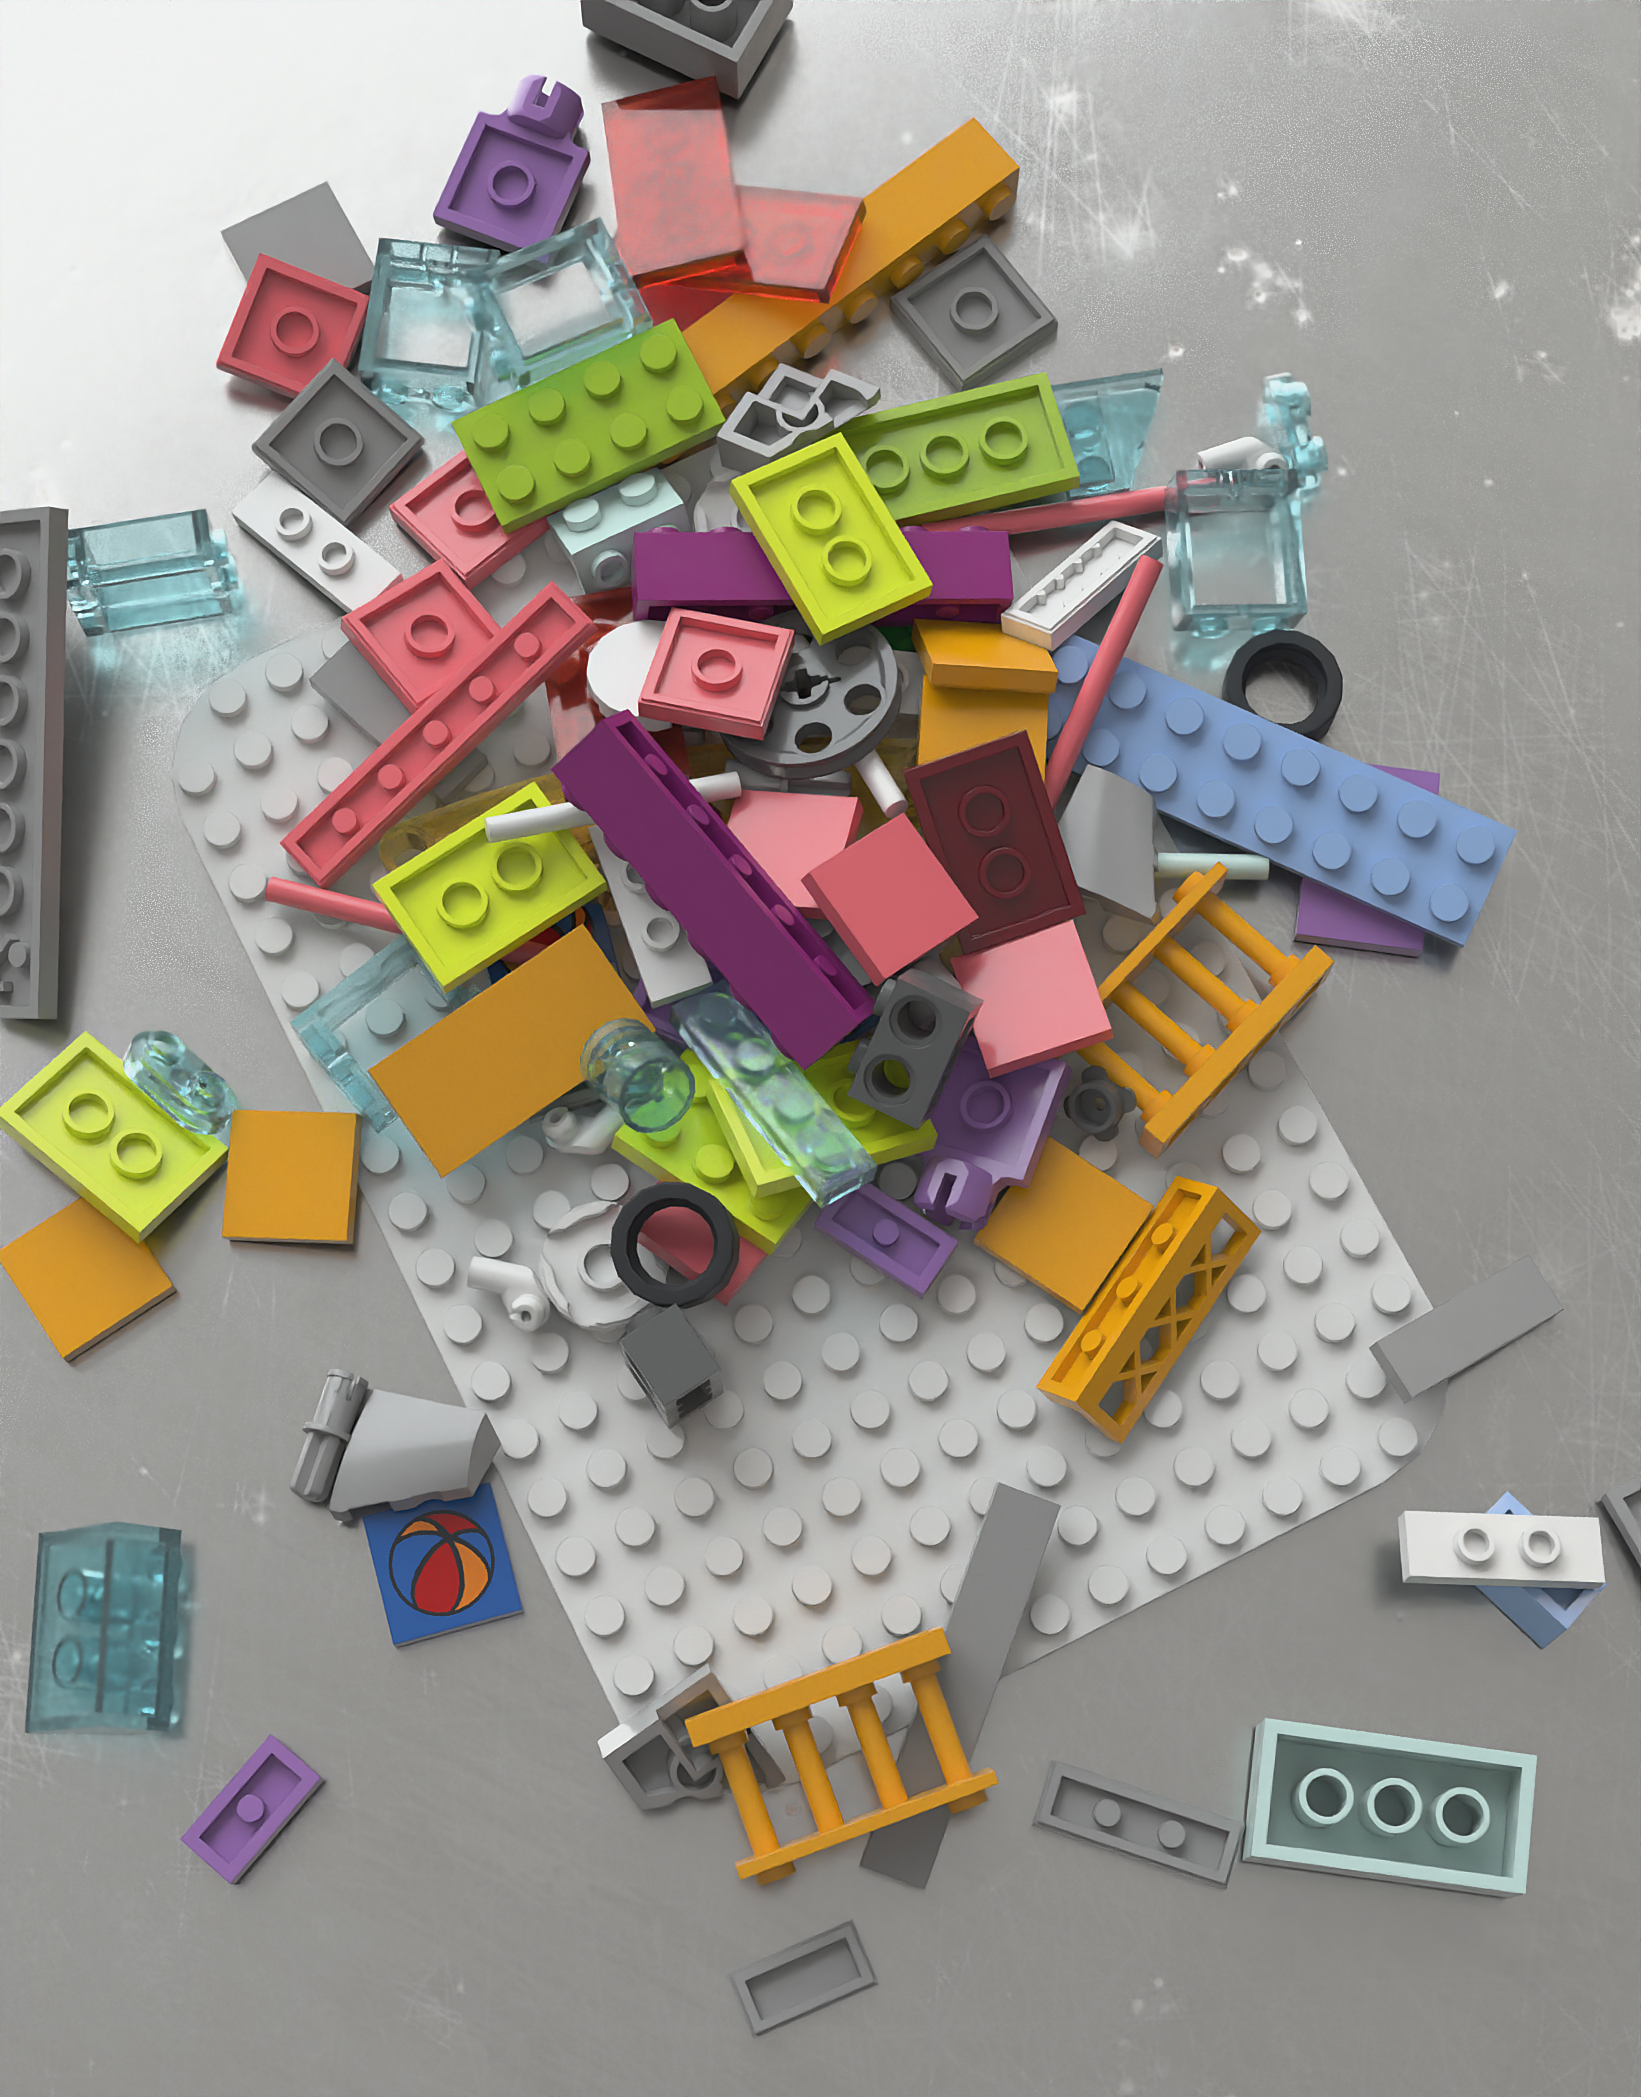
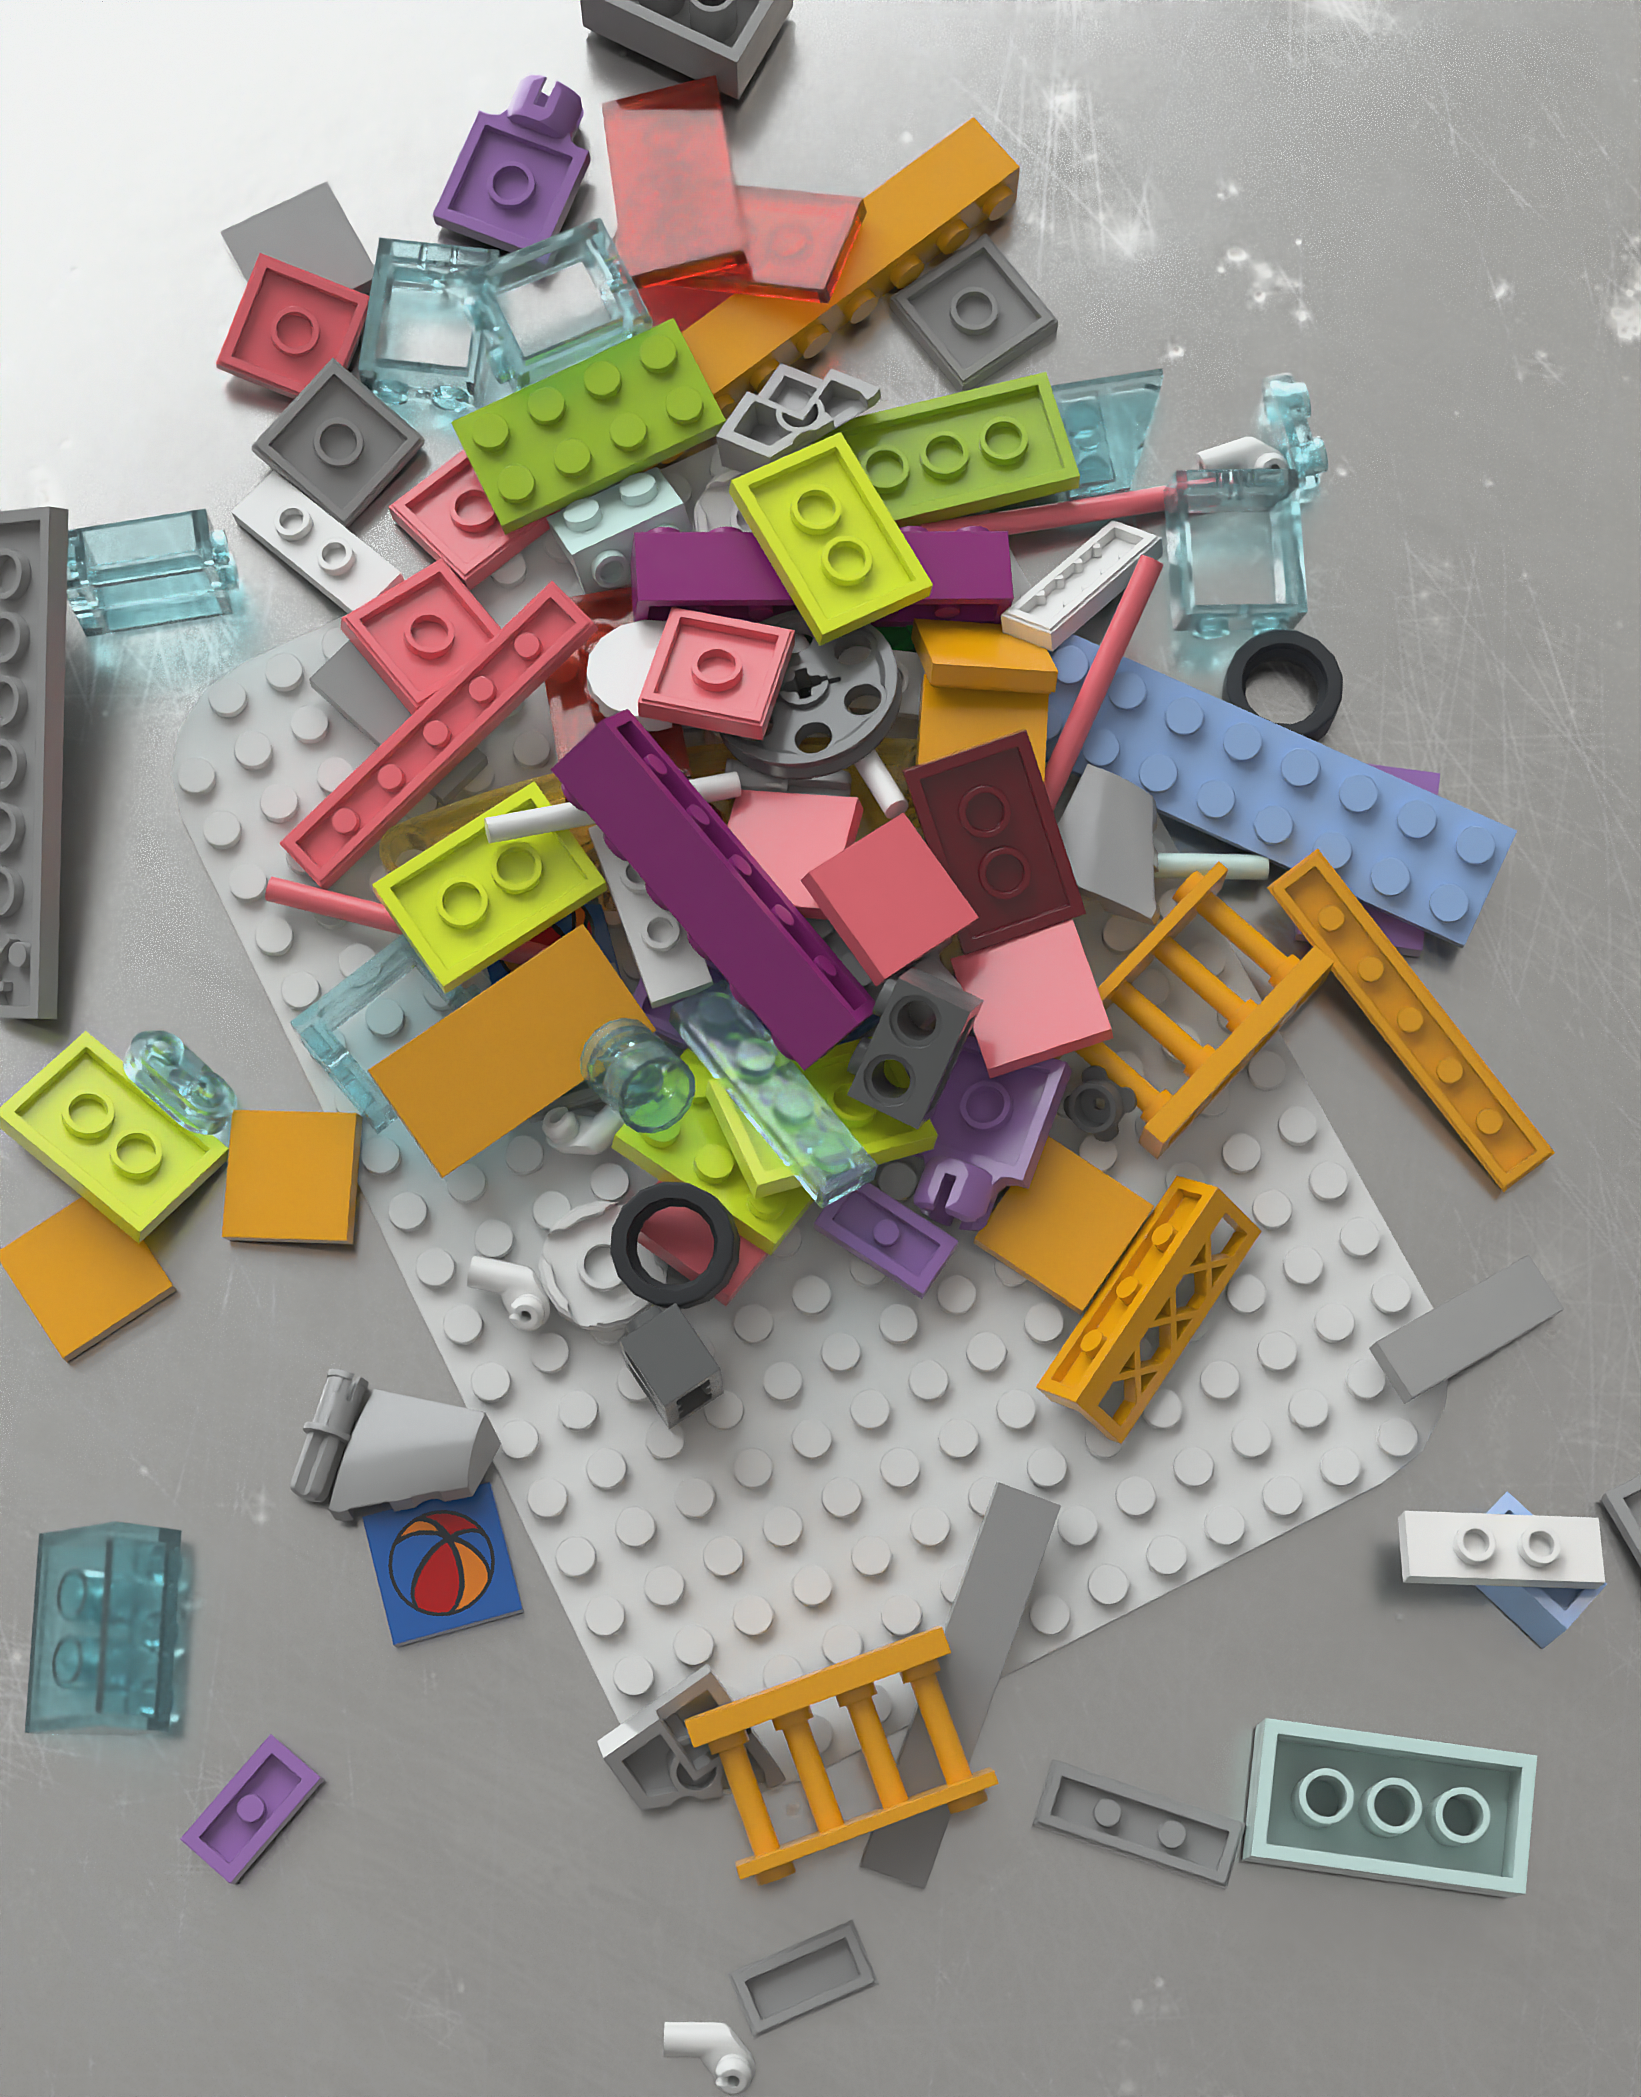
none -> white arm [664,2022,756,2095]
none -> light orange tile [1267,848,1555,1192]

